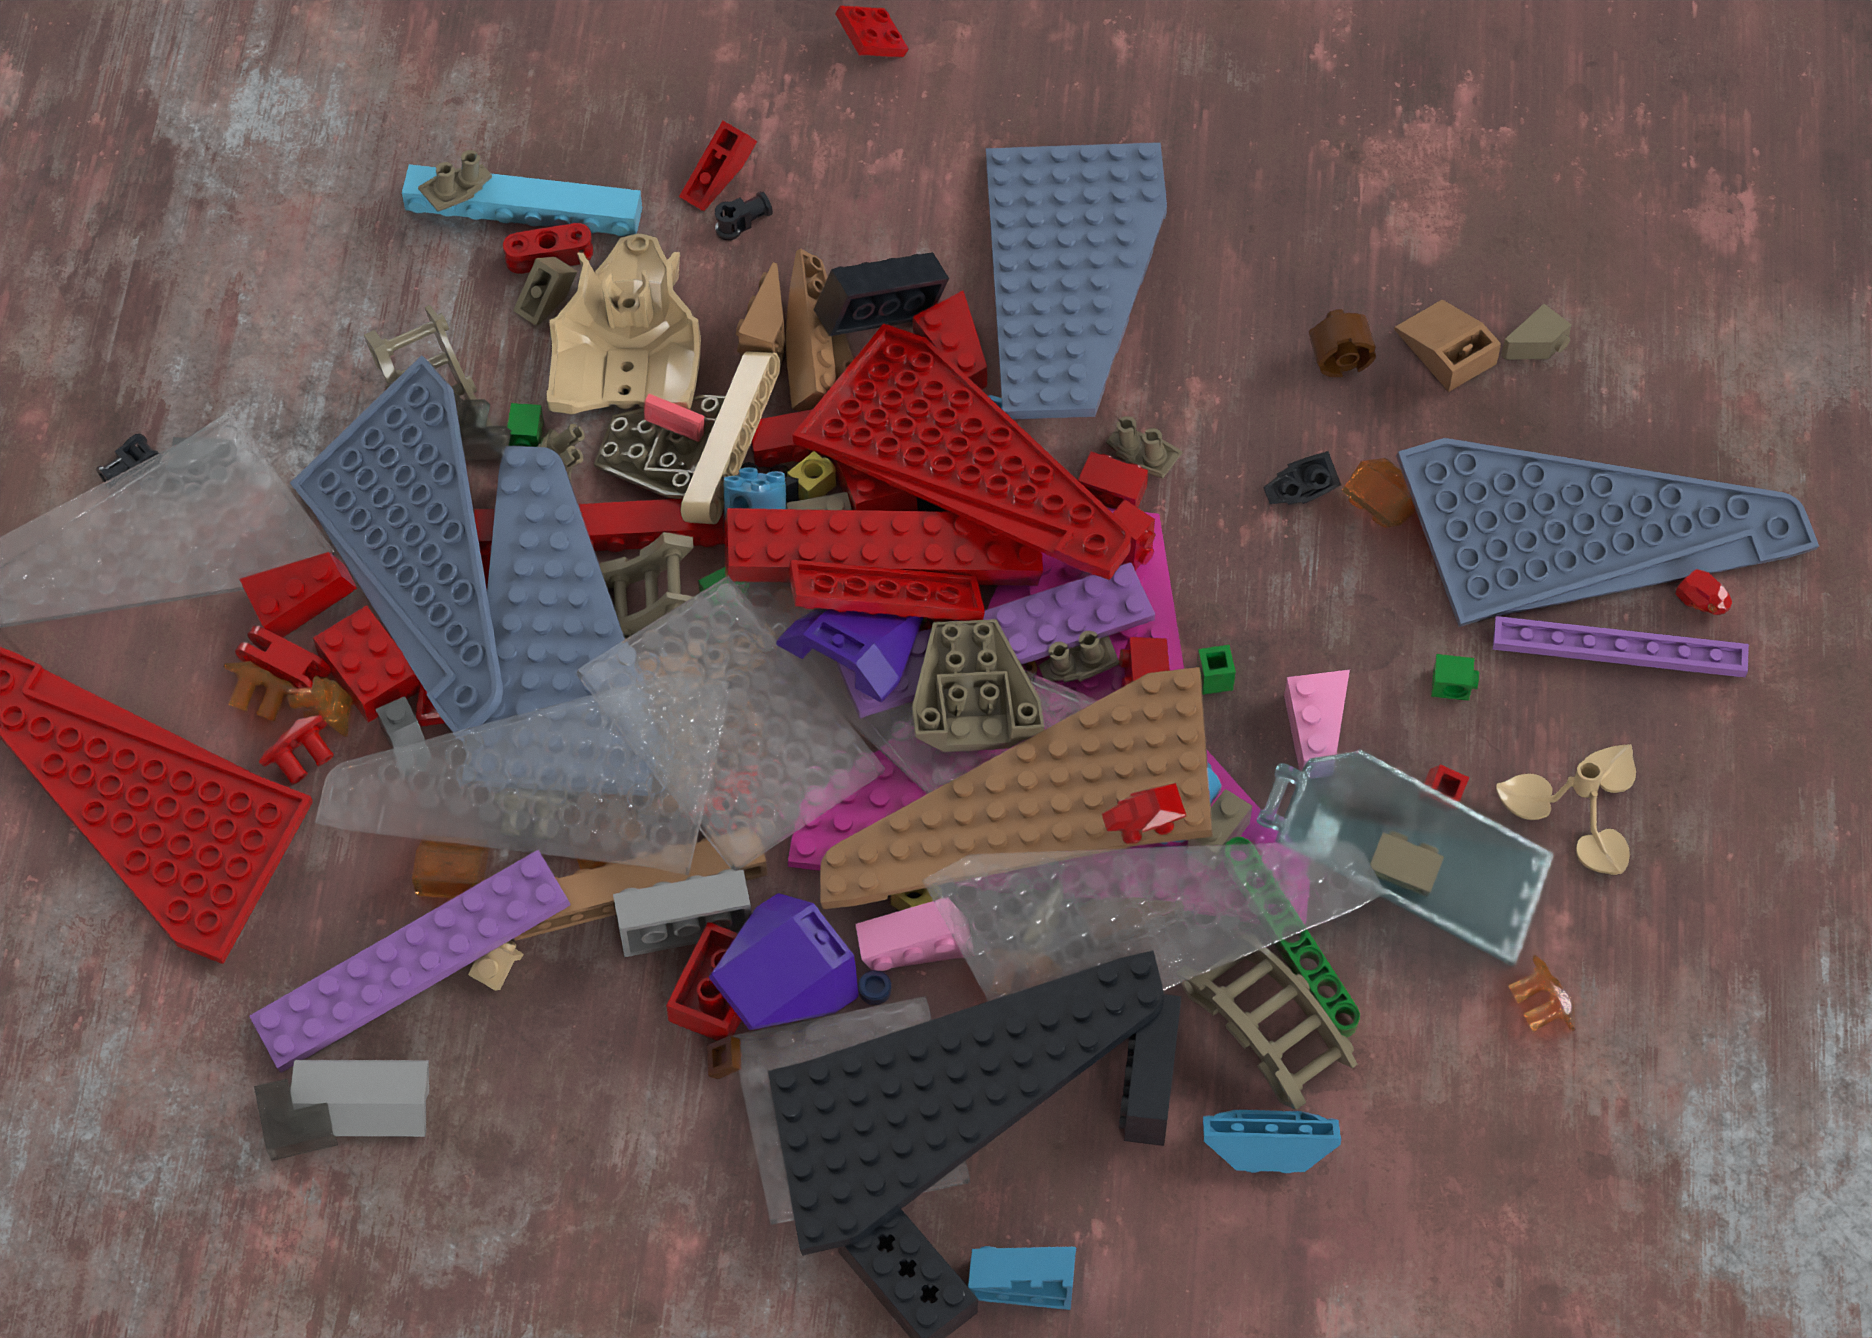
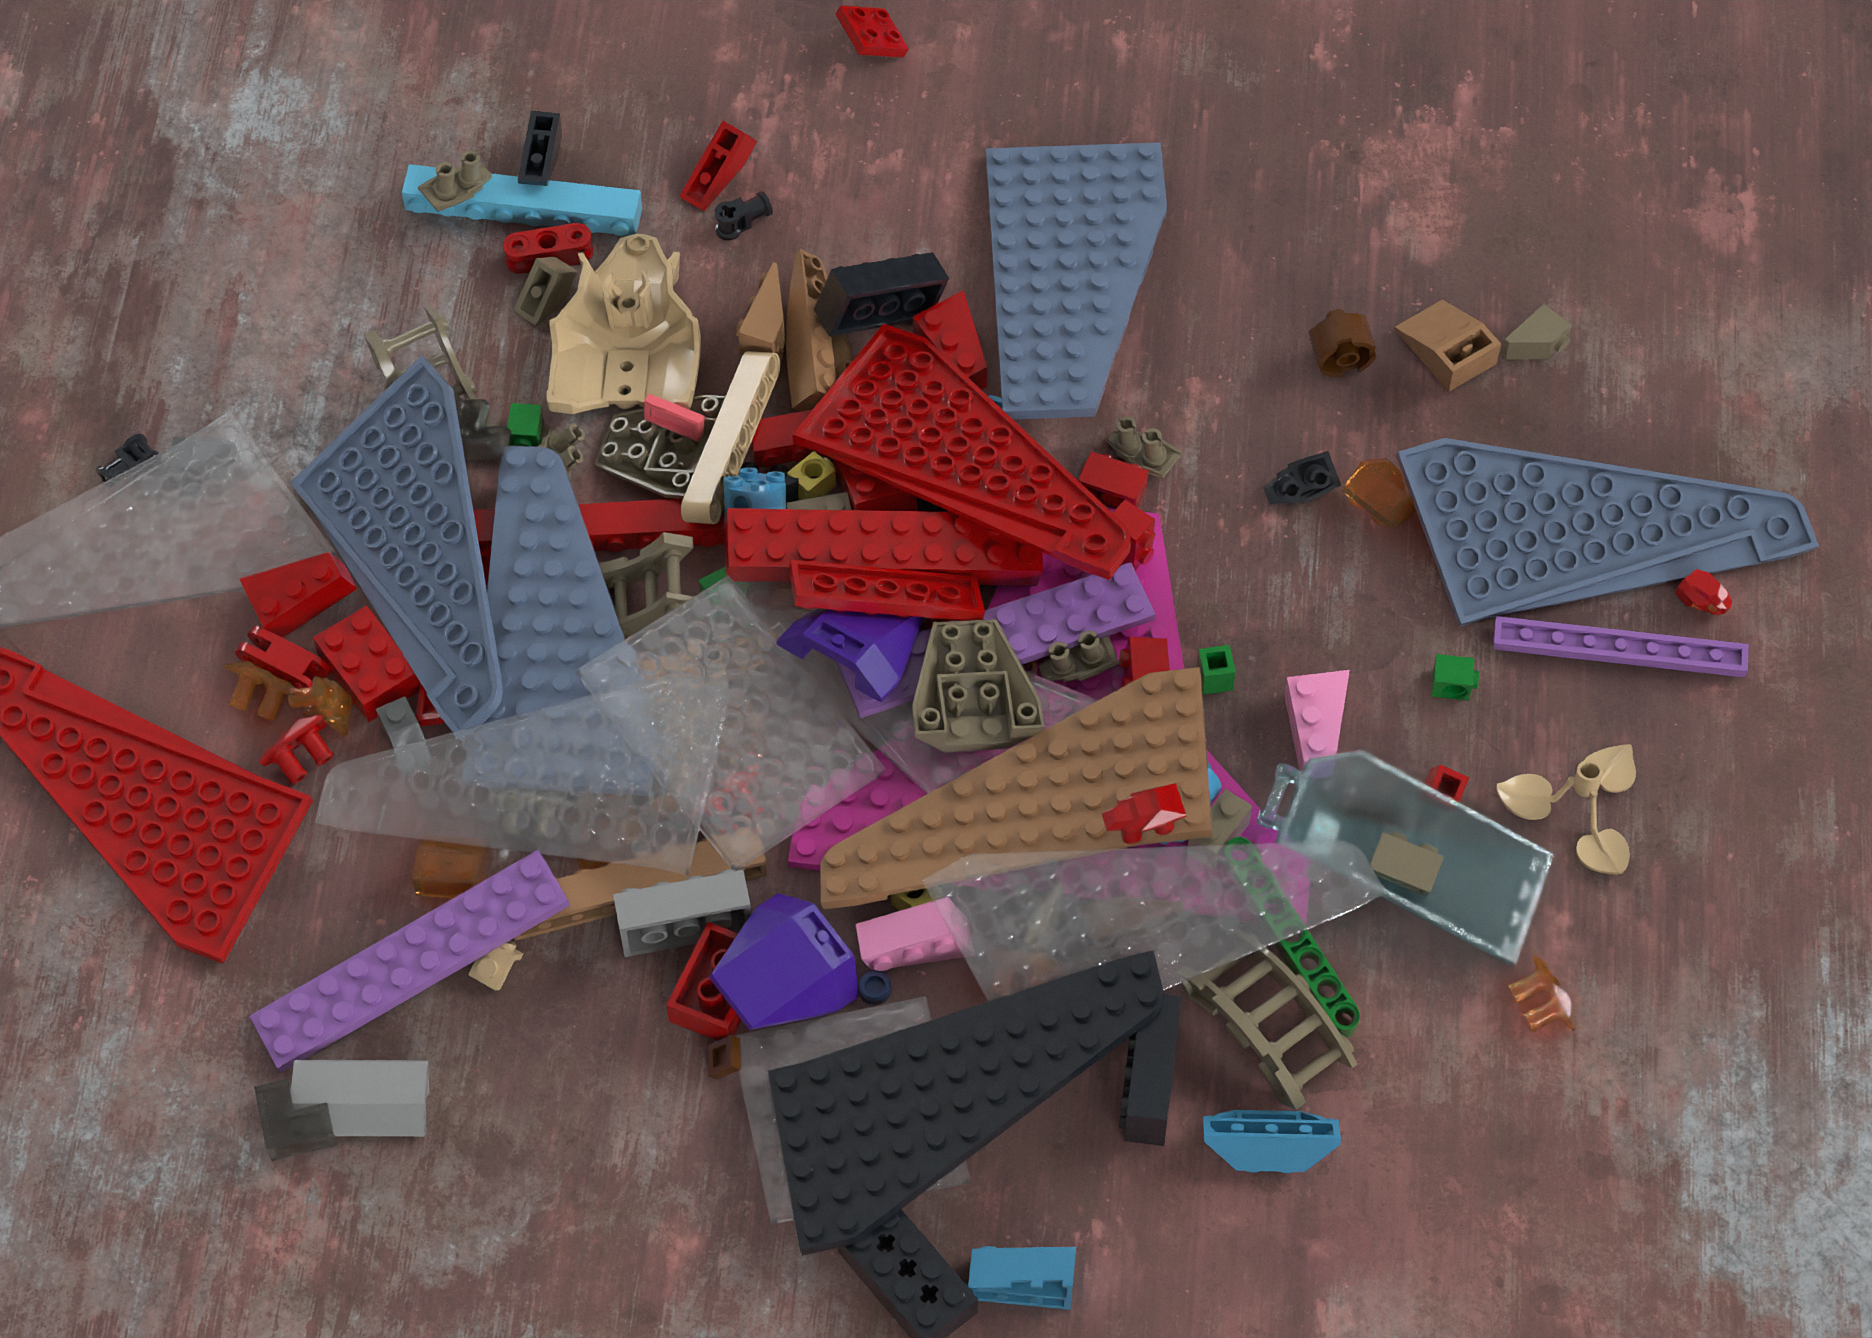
none -> black slope [518,111,562,186]

